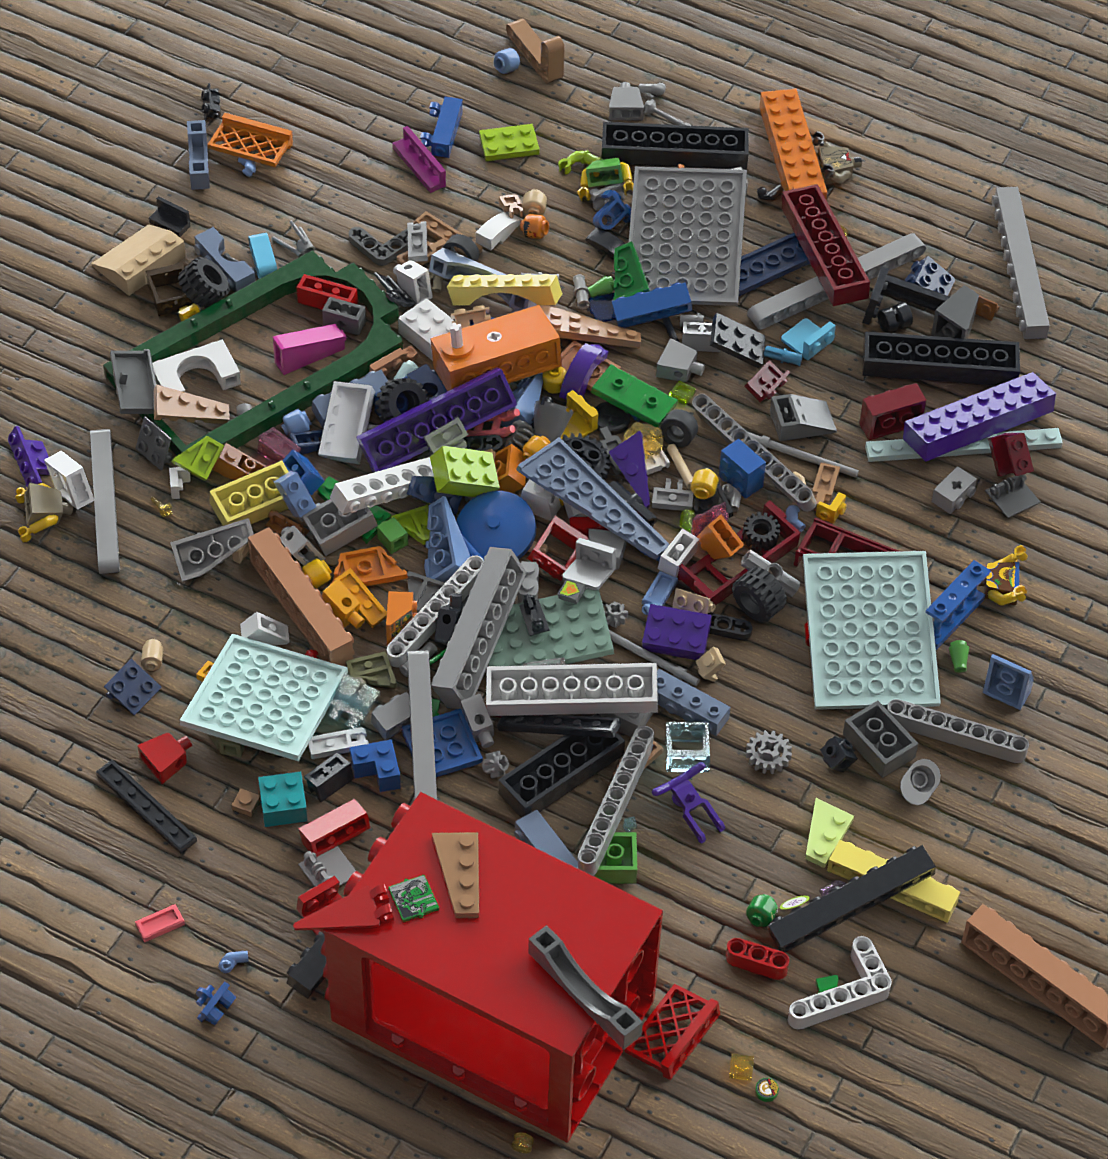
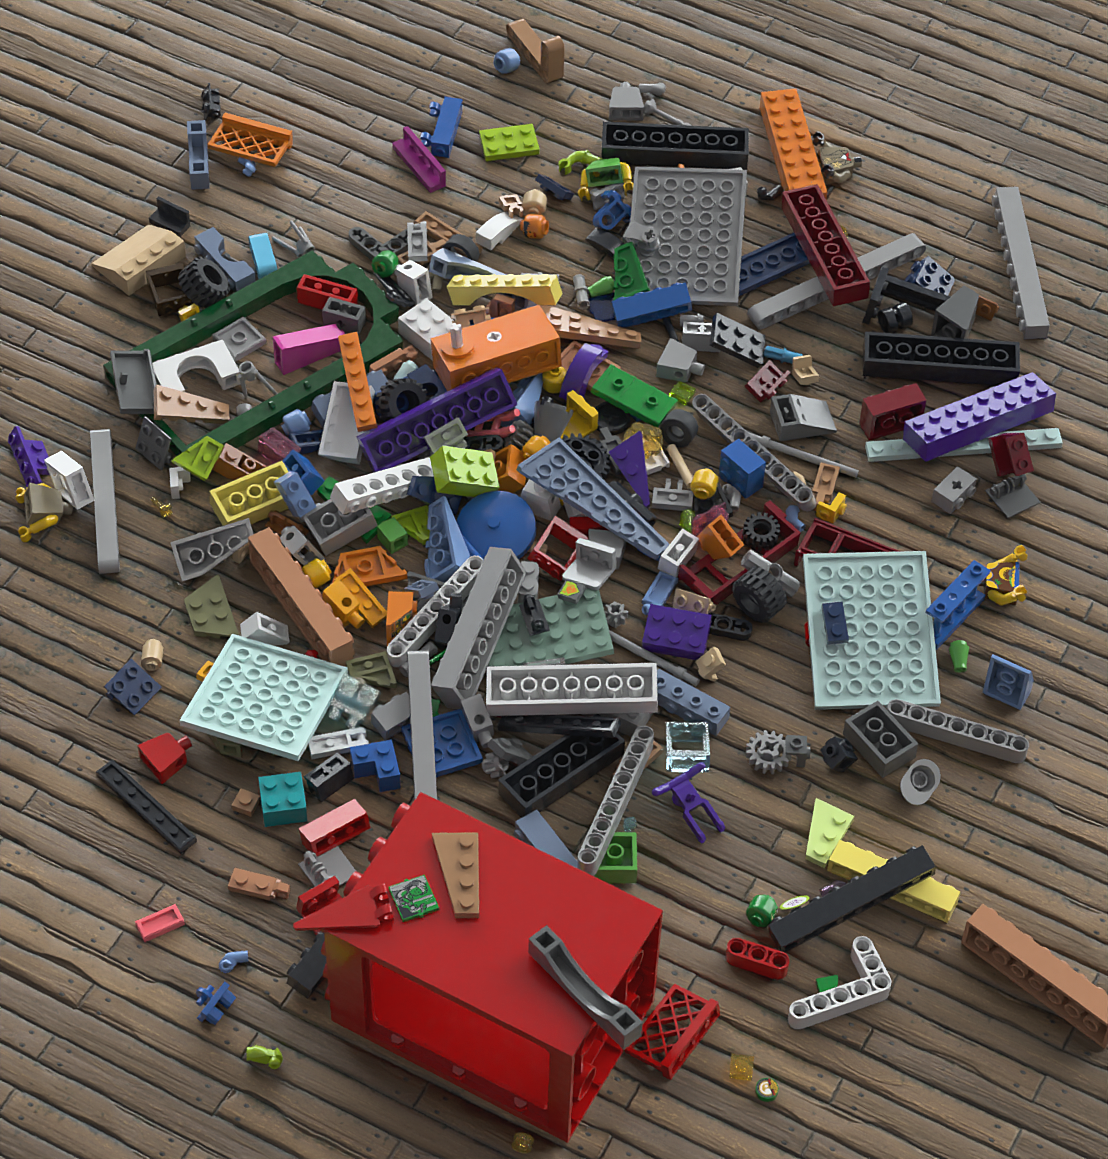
medium azure bracket [781,318,836,361] -> none
none -> olive wing [184,575,239,639]
none -> light grey tile [212,317,267,362]
none -> nougat hinge [228,868,290,901]
none -> light grey plant [238,361,278,398]
none -> lime arm [246,1045,283,1069]
none -> orange plate [338,332,377,432]
none -> green head [371,250,399,278]
none -> sand blue plate [404,579,439,600]
none -> nougat wing [485,293,515,318]
none -> dark grey wing [487,738,533,765]
none -> dark blue plate [535,174,575,201]
none -> light grey piece [622,222,660,252]
none -> dark grey bracket [785,735,811,768]
none -> tan bracket [792,355,819,385]
none -> dark blue plate [821,601,849,645]

